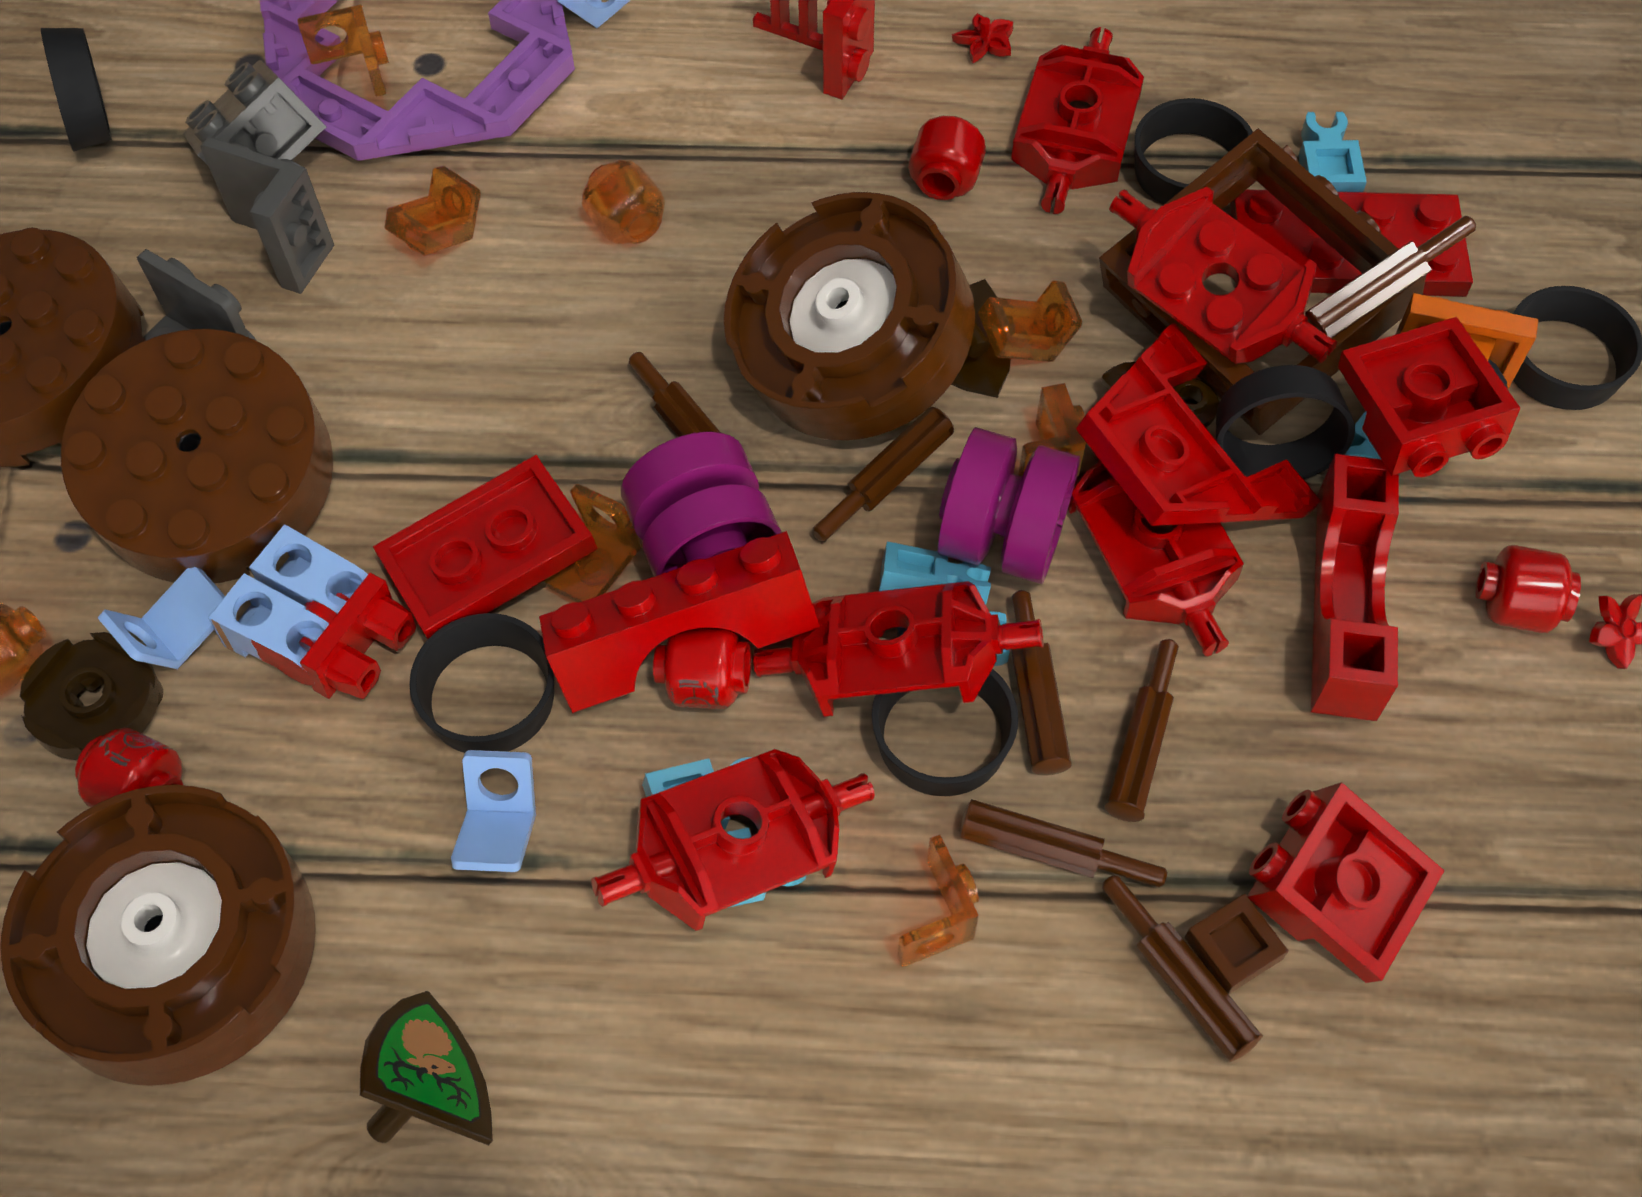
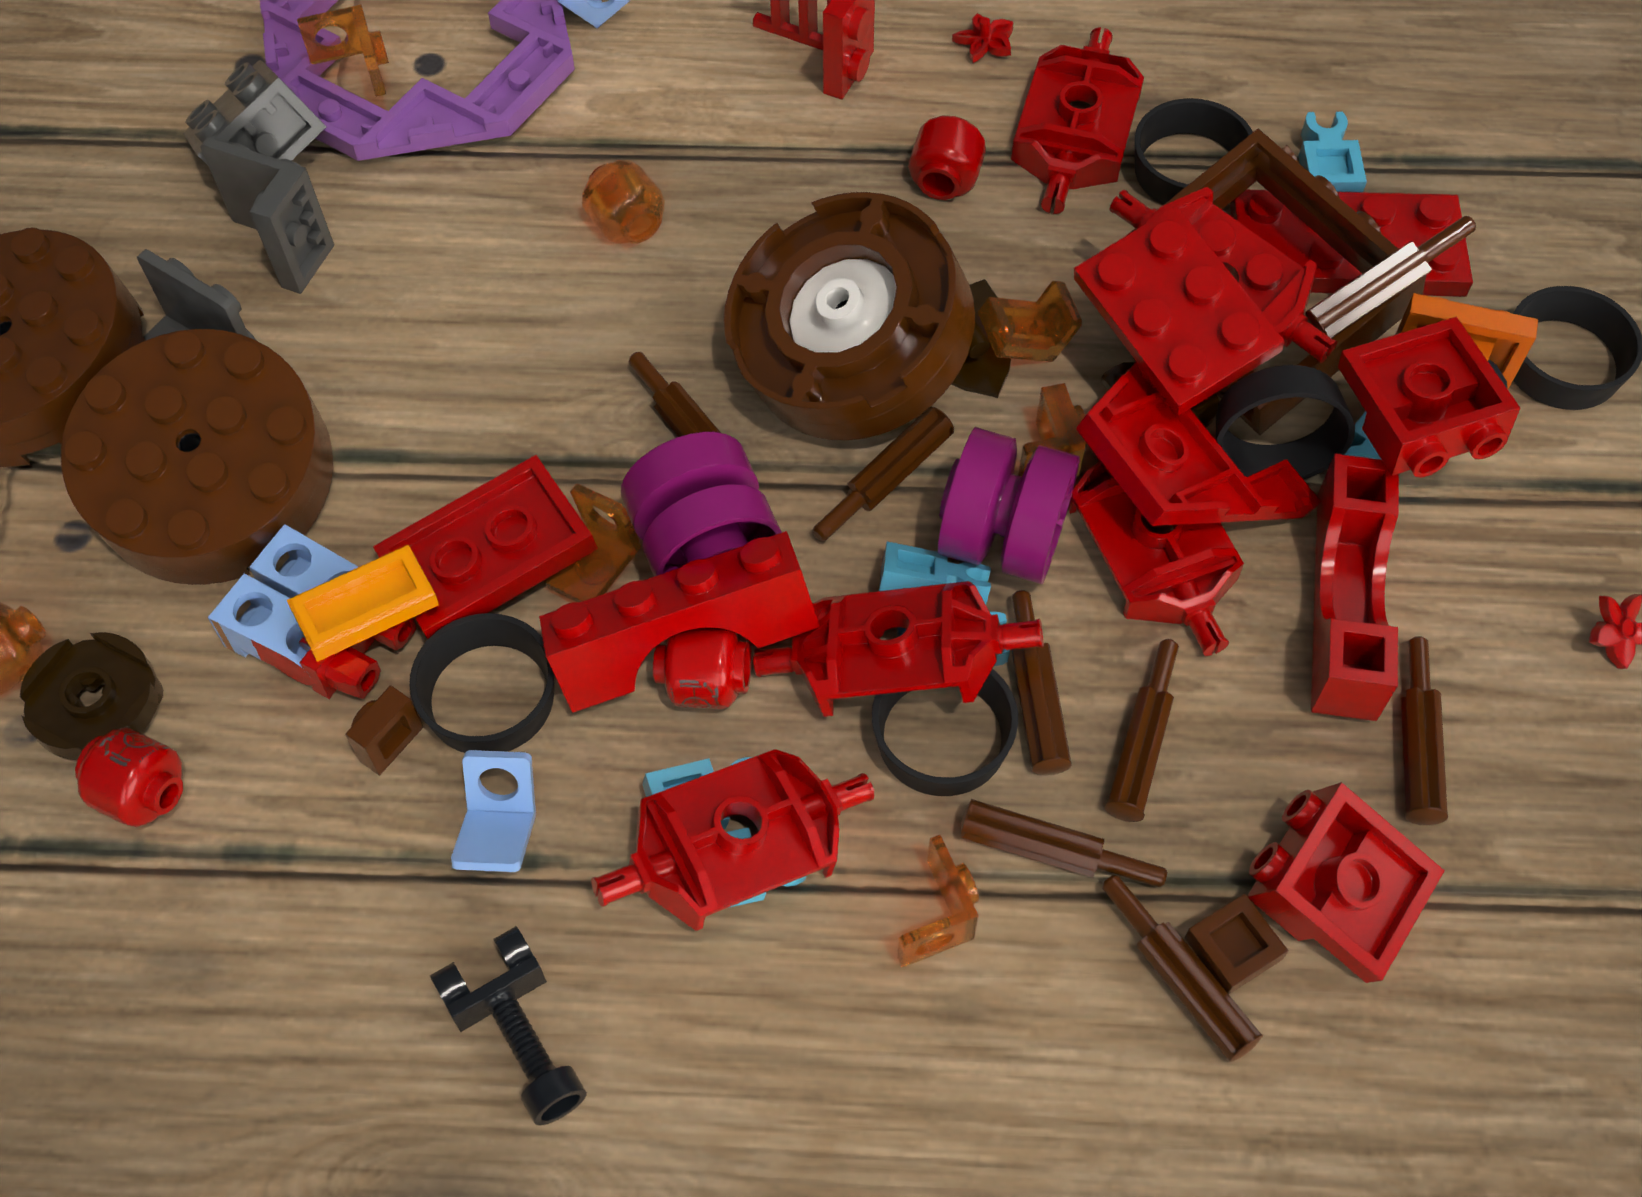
reddish brown piece [1,785,316,1086] -> none
black tyre [41,28,112,152] -> none
light blue bracket [98,567,225,669] -> none
shield [360,991,493,1146] -> none
clear orange bracket [384,166,481,256] -> none
red head [1475,545,1581,633] -> none
none -> light orange tile [287,545,439,662]
none -> reddish brown plate [345,685,423,776]
none -> black bar [430,926,587,1126]
none -> red plate [1074,205,1285,416]
none -> reddish brown axle [1401,636,1448,825]

